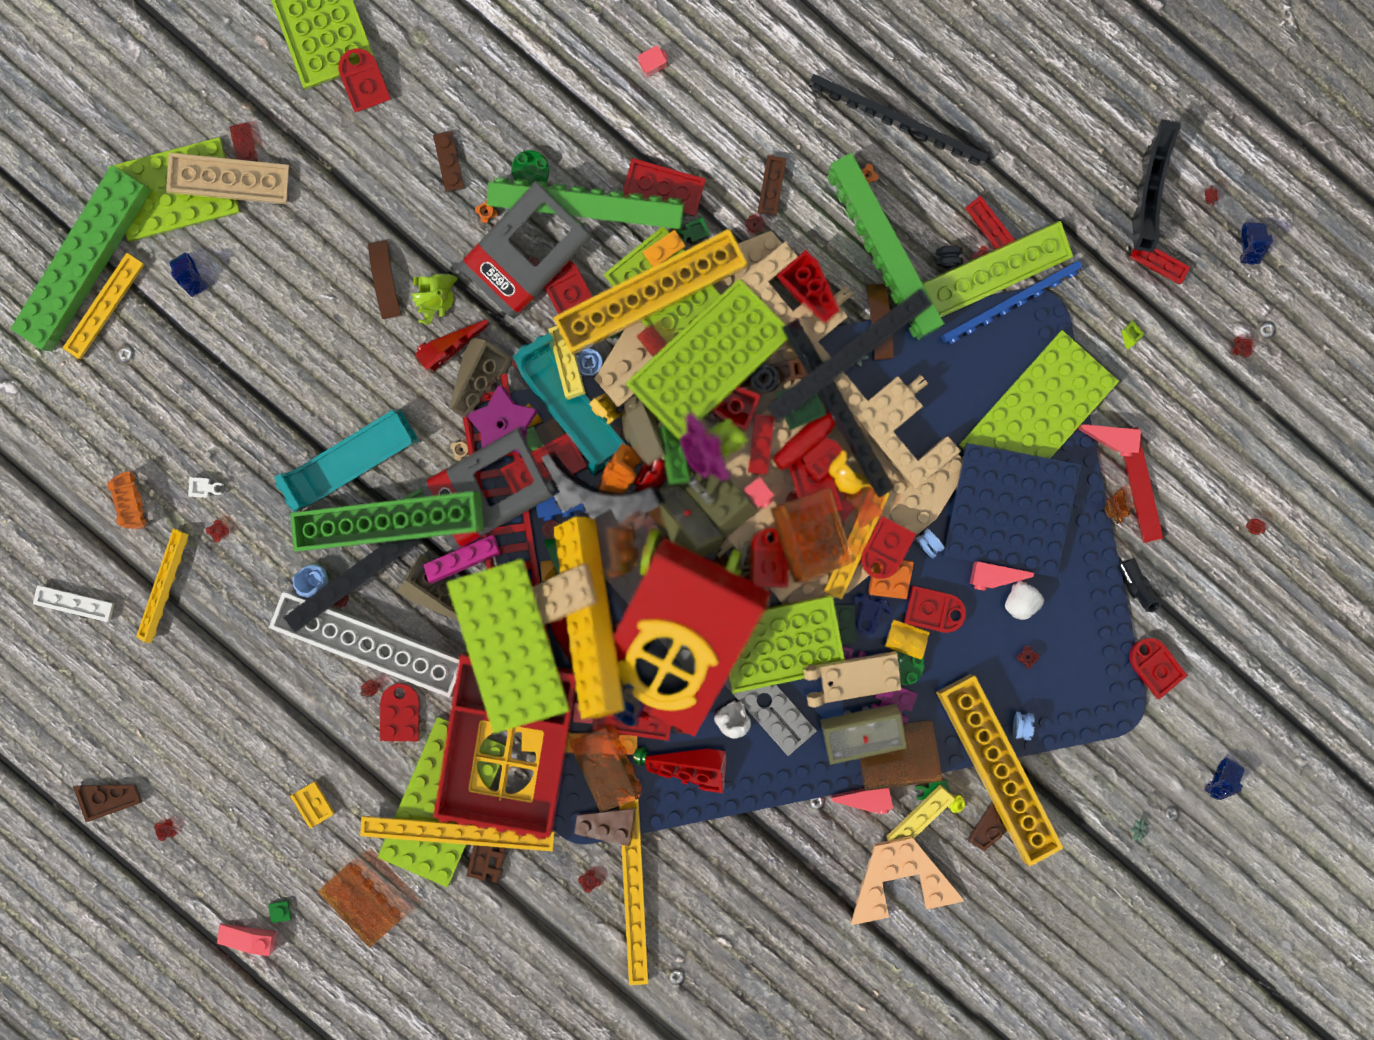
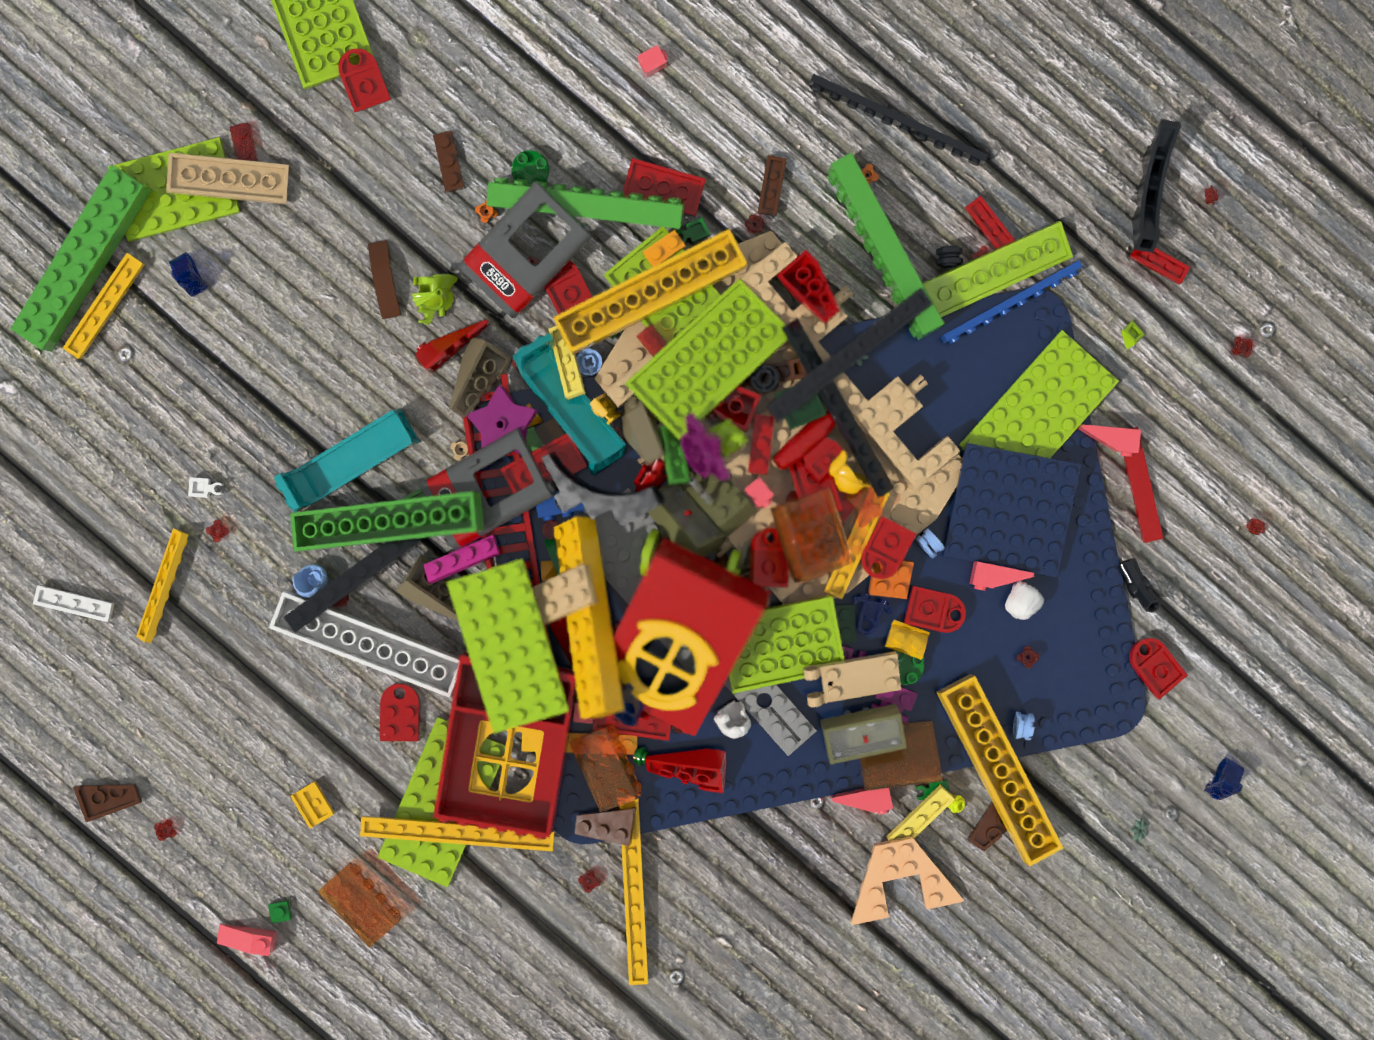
orange piece [107,471,147,529] -> none
clear red plate [361,679,380,697] -> none
reddish brown plate [466,845,508,883] -> none
orange piece [597,443,641,493] -> none
clear orange bracket [602,525,639,577] -> none
reddish brown slope [866,283,894,360] -> none
clear orange animal [1105,489,1130,524] -> none
clear blue pin [1240,222,1273,265] -> none

